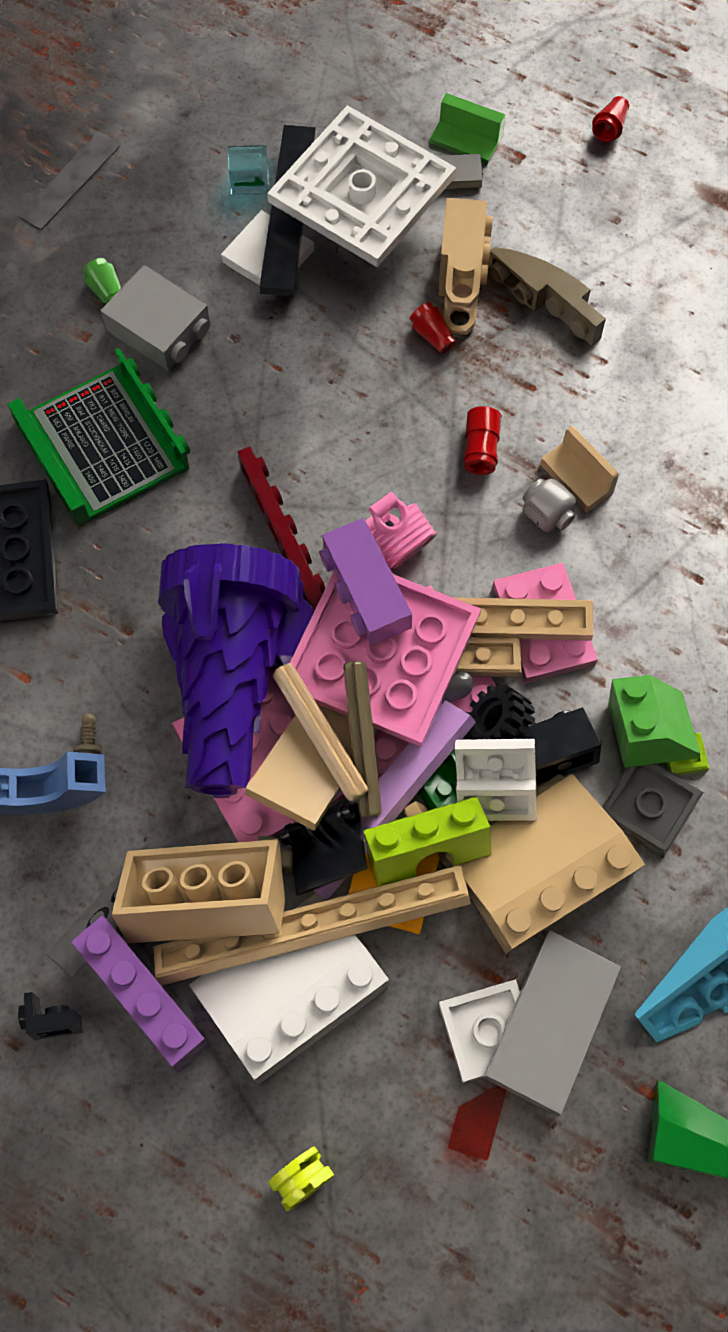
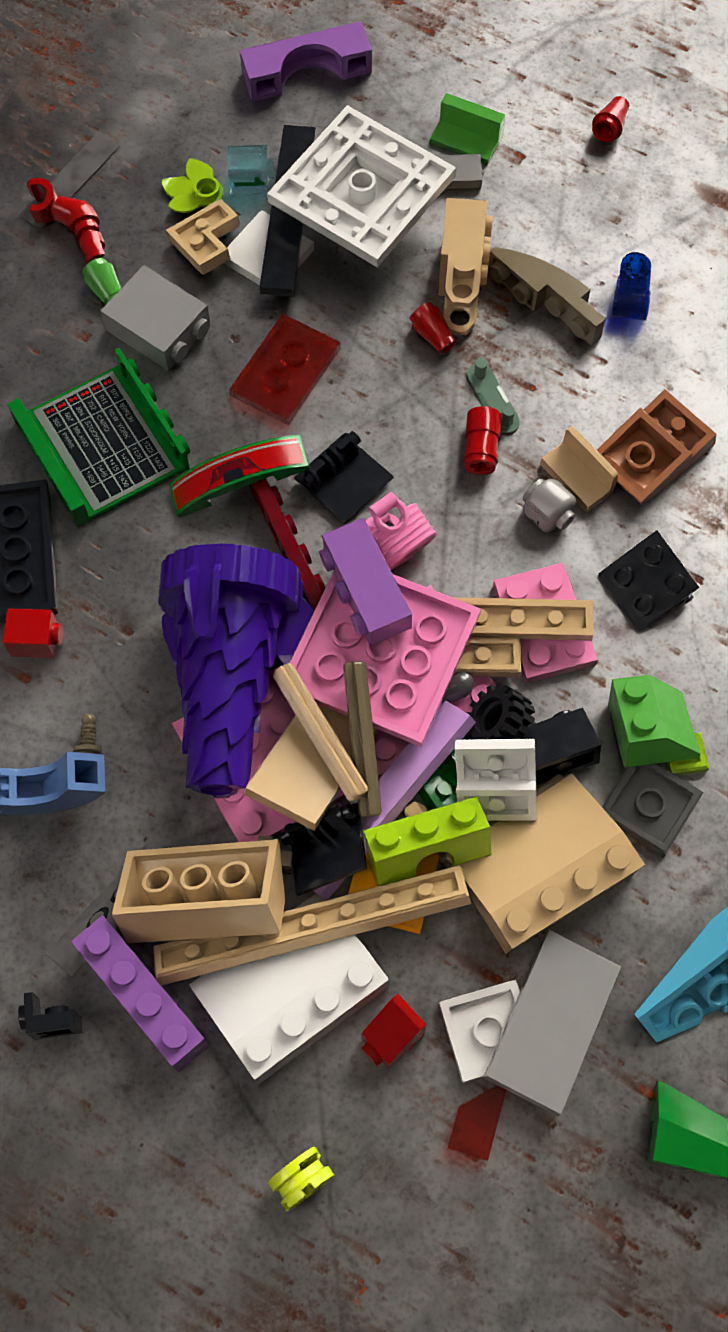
none -> red brick [3,608,63,658]
none -> red piece [26,177,105,264]
none -> lime plate [162,158,224,213]
none -> tan plate [166,198,240,275]
none -> slope [169,435,311,518]
none -> clear red tile [229,313,341,425]
none -> medium lavender arch [240,21,372,102]
none -> black hinge [294,431,394,523]
none -> red slope [361,993,427,1070]
none -> sand green piece [467,358,520,434]
none -> nougat slope [597,389,717,504]
none -> black hinge [598,530,700,631]
none -> clear blue piece [612,252,652,321]

